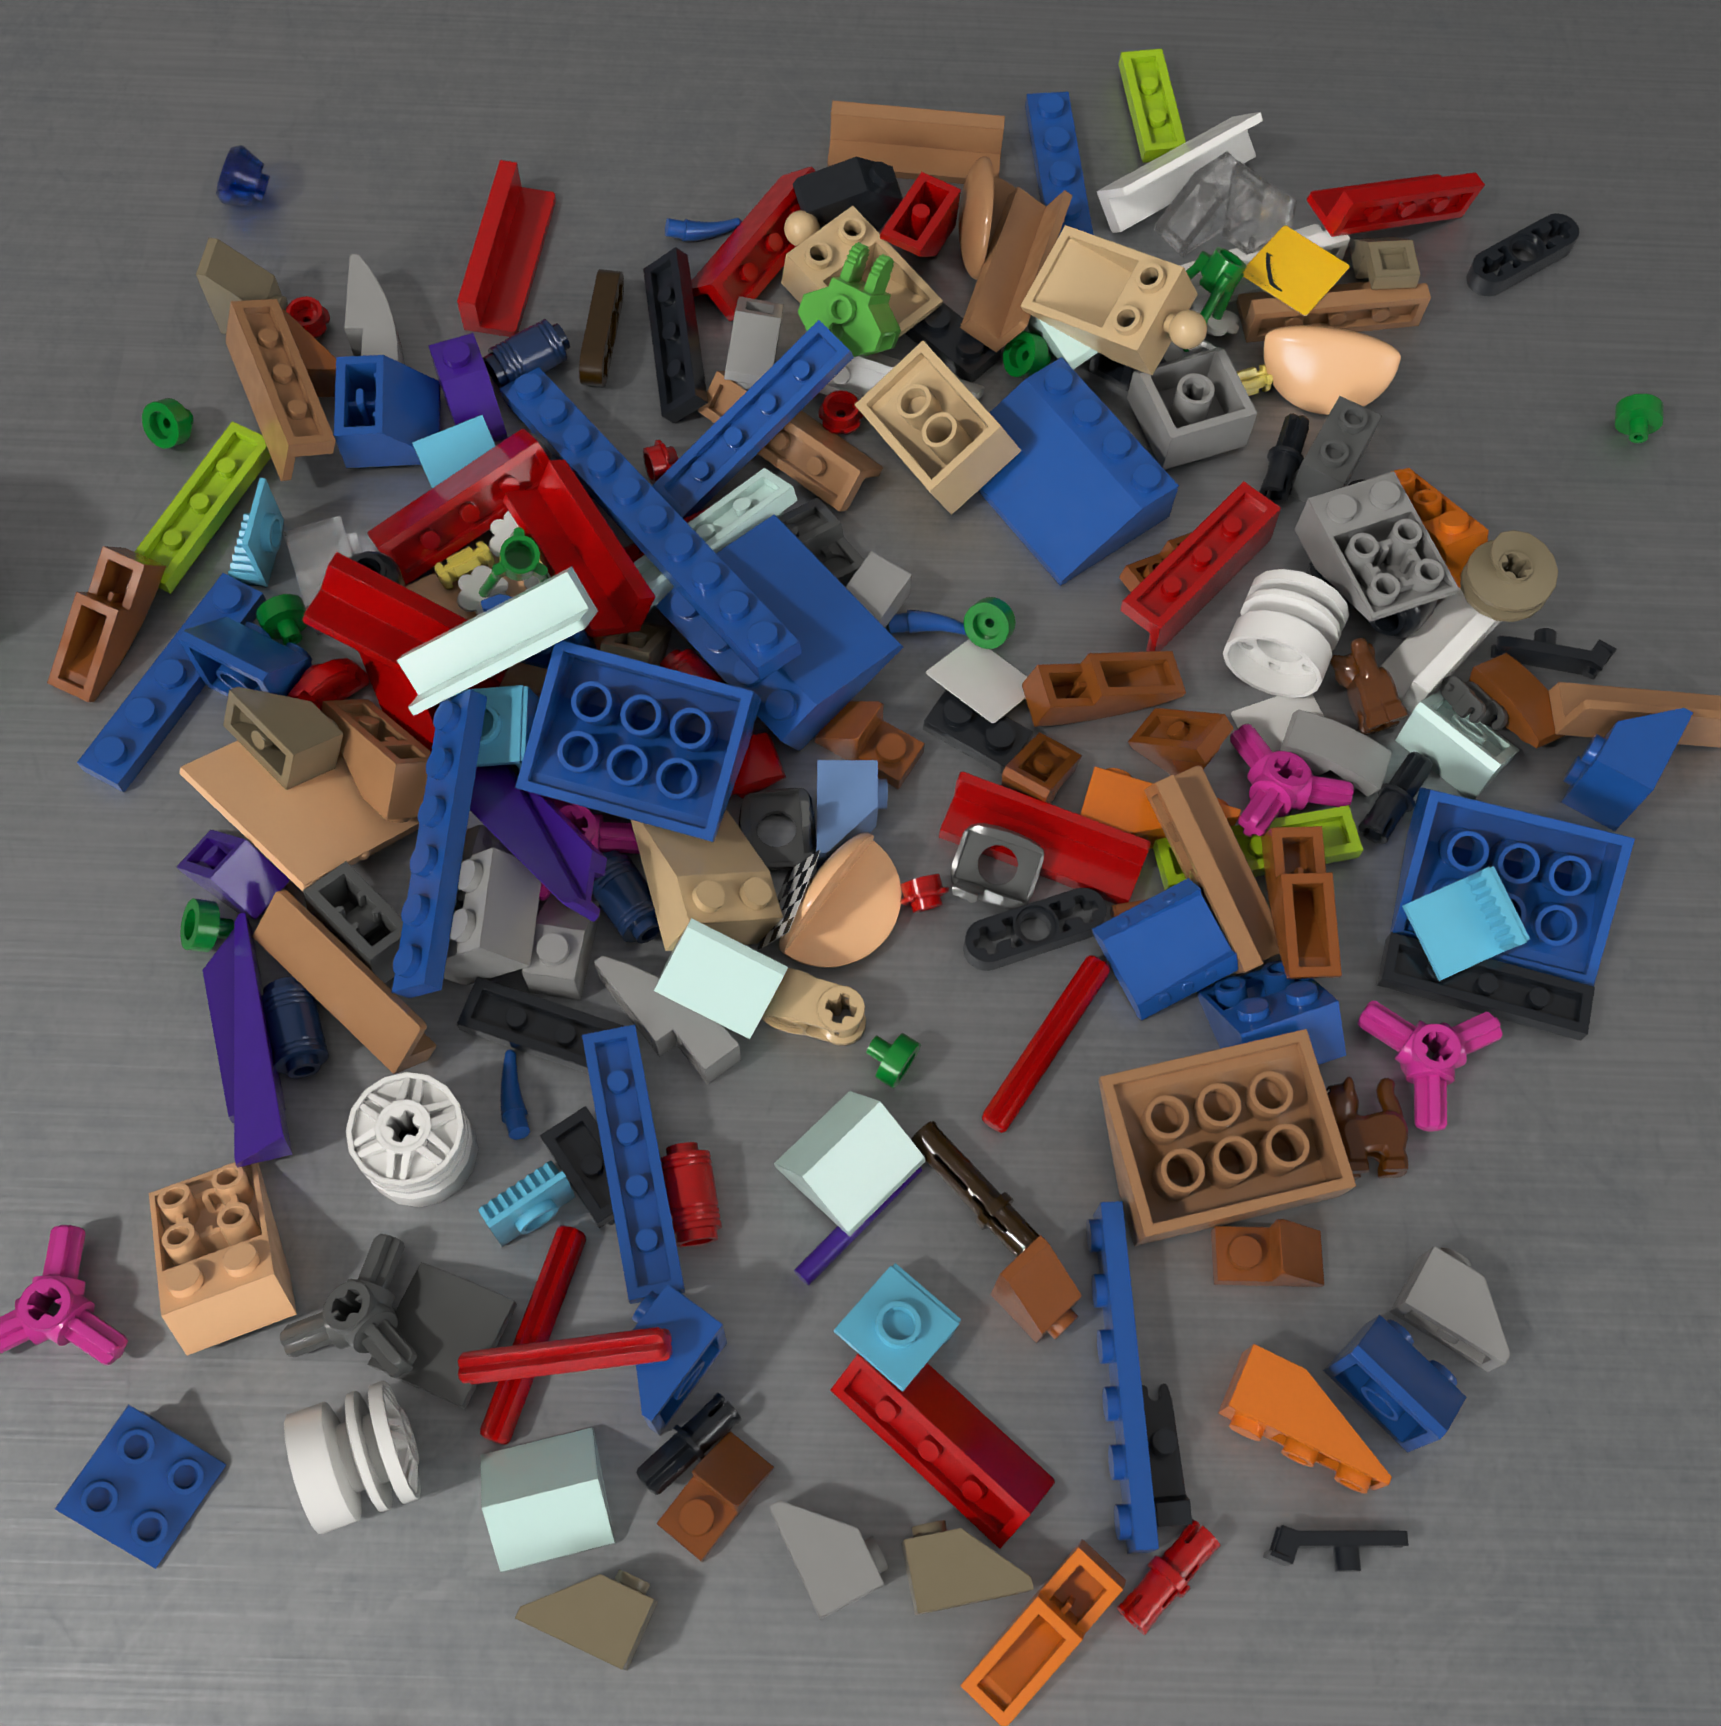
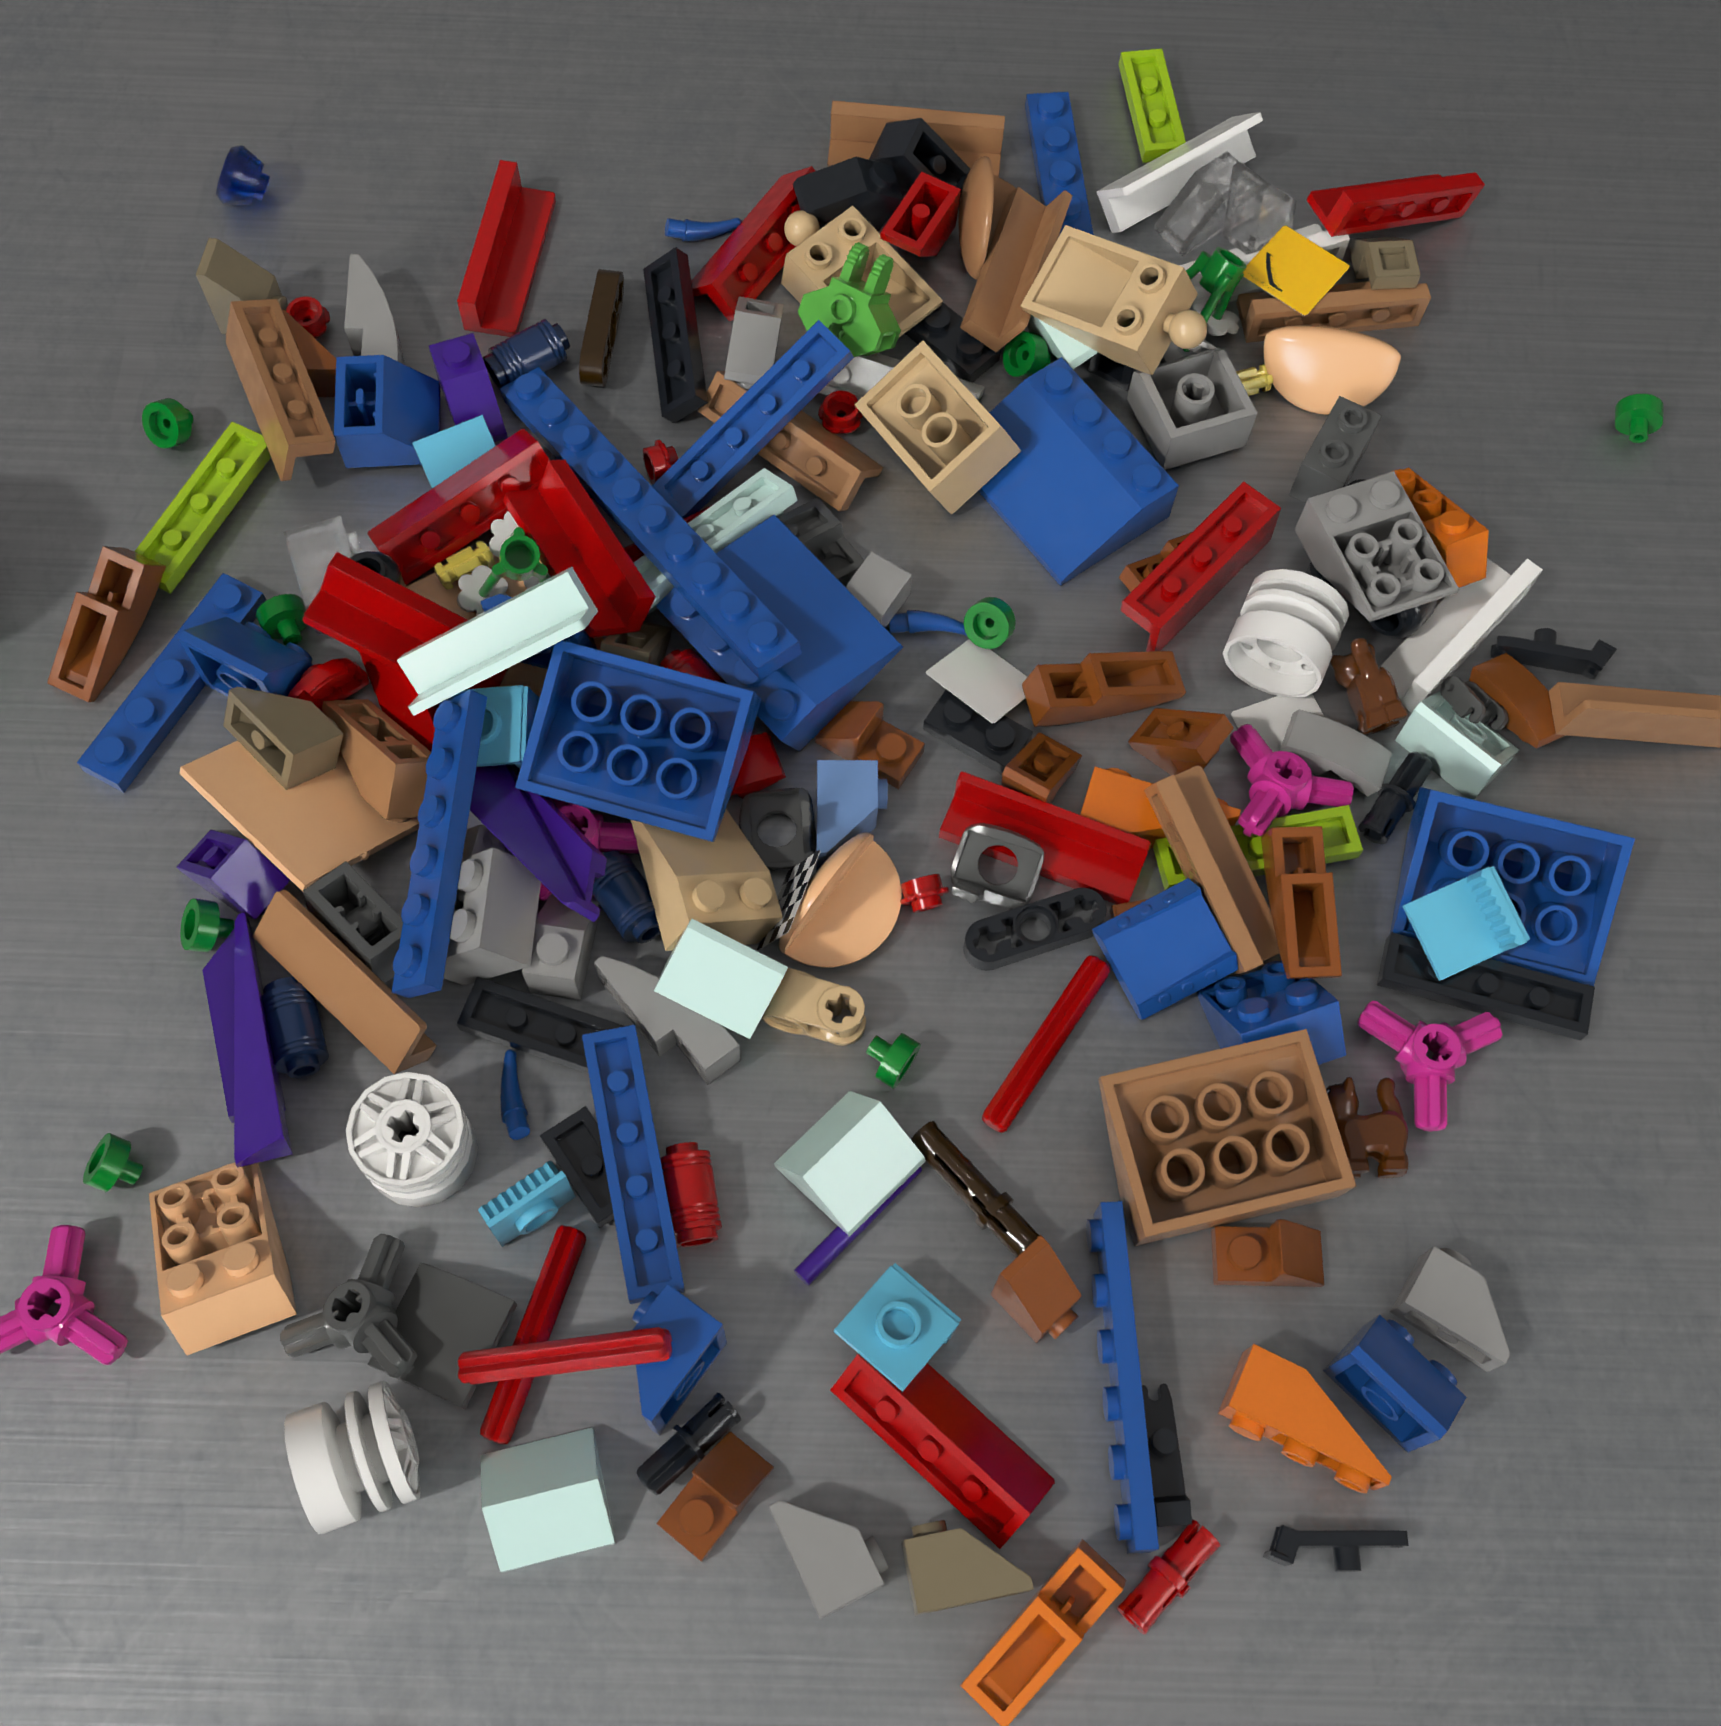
blue hinge [55,1404,226,1569] -> none
medium azure piece [228,478,284,587] -> none
dark tan slope [515,1569,658,1671] -> none
black axle [1259,413,1309,504] -> none
dark tan piece [1460,530,1558,622] -> none
black beam [1466,213,1579,296] -> none
blue slope [1561,708,1693,831] -> none
none -> green tile [83,1133,143,1192]
none -> black slope [869,118,970,208]

